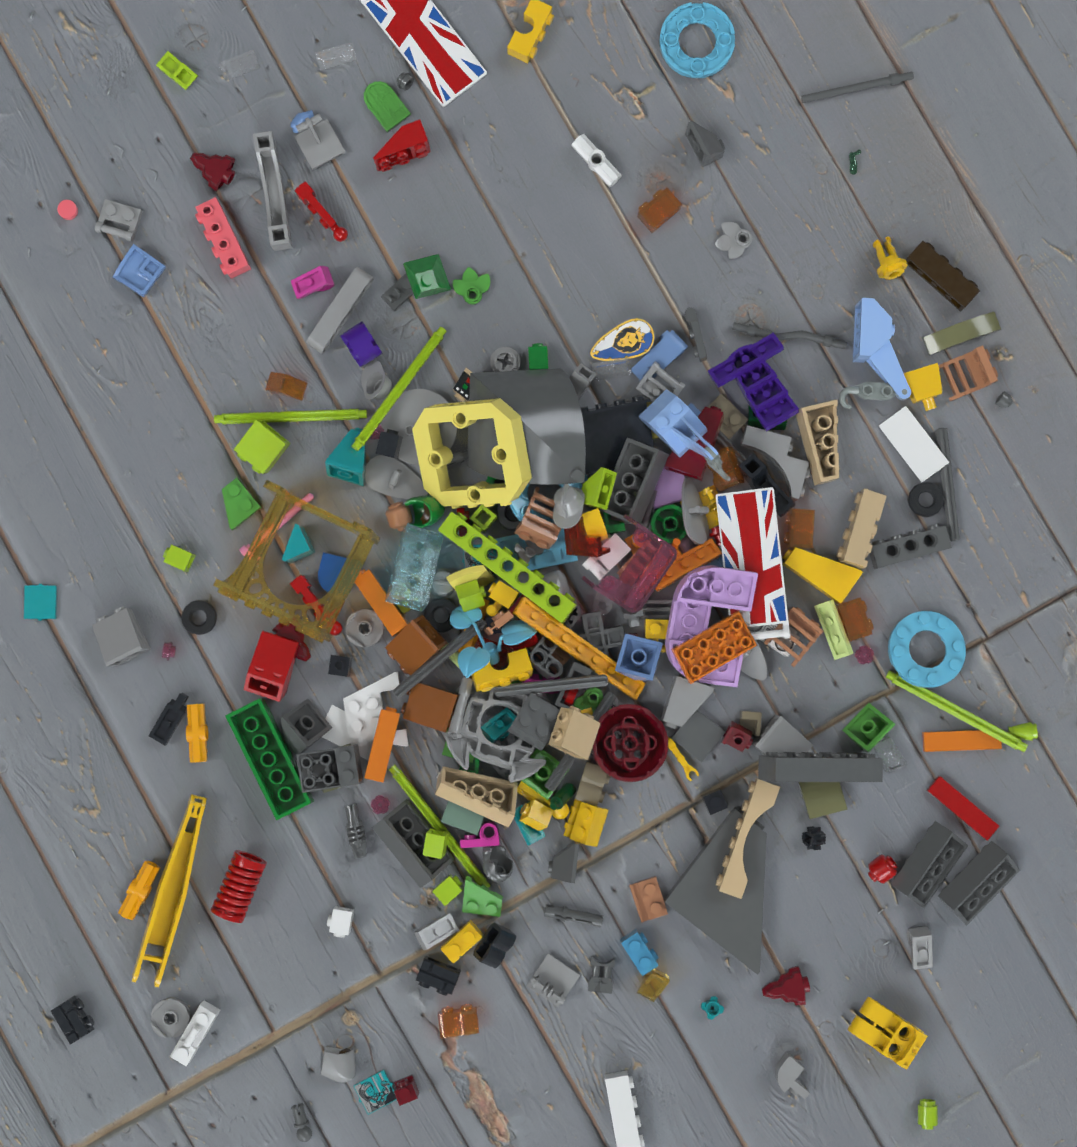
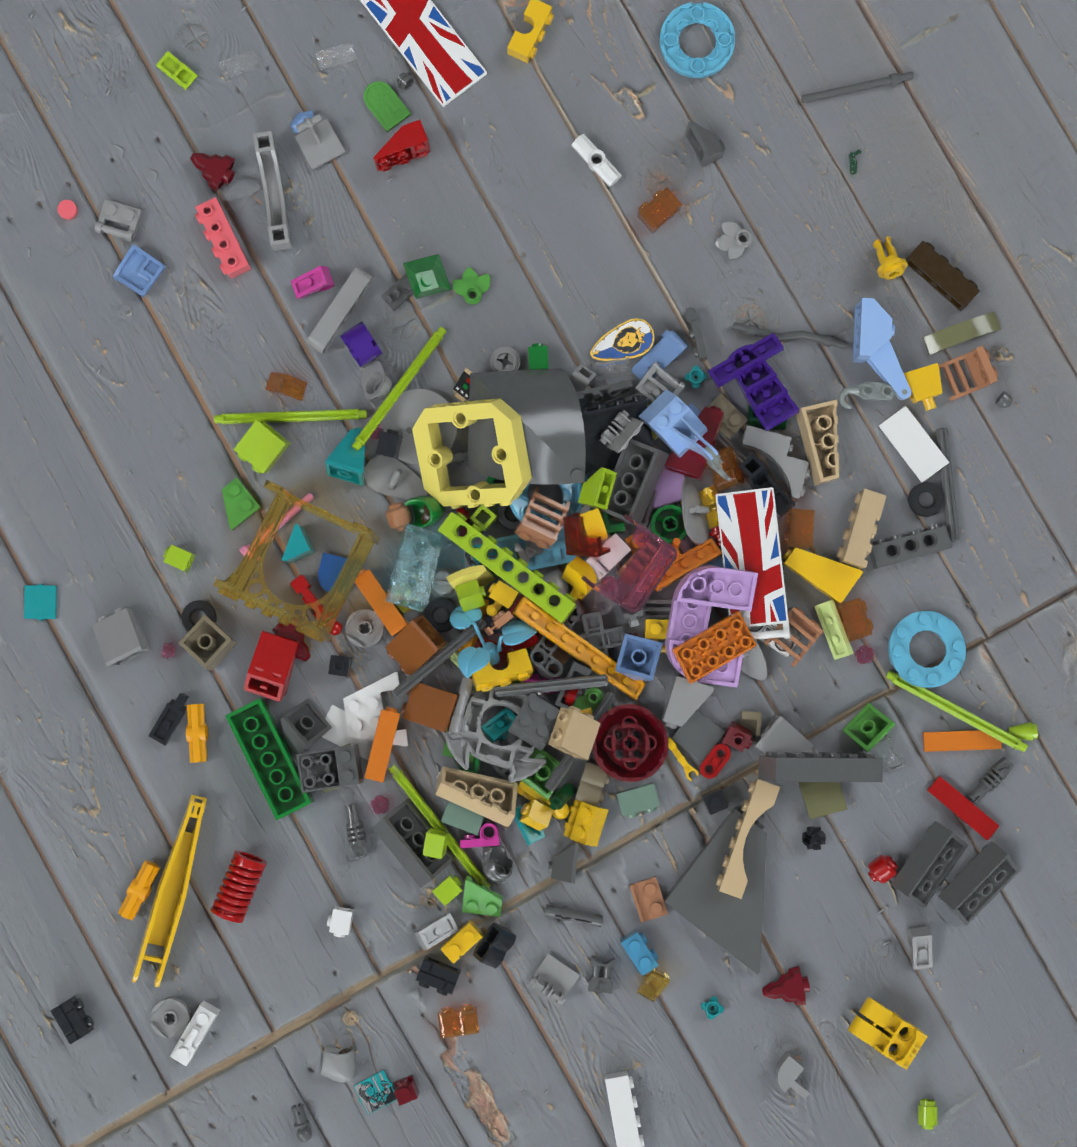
red plate [294,181,348,242] -> none
light grey piece [553,484,585,529] -> none
none -> dark tan slope [179,614,238,671]
none -> yellow brick [561,556,597,603]
none -> dark grey wing [576,380,634,409]
none -> light grey hinge [599,410,644,453]
none -> sand green brick [616,782,660,819]
none -> teal plate [684,366,707,389]
none -> red plate [699,744,731,779]
none -> dark grey hinge [968,757,1014,804]

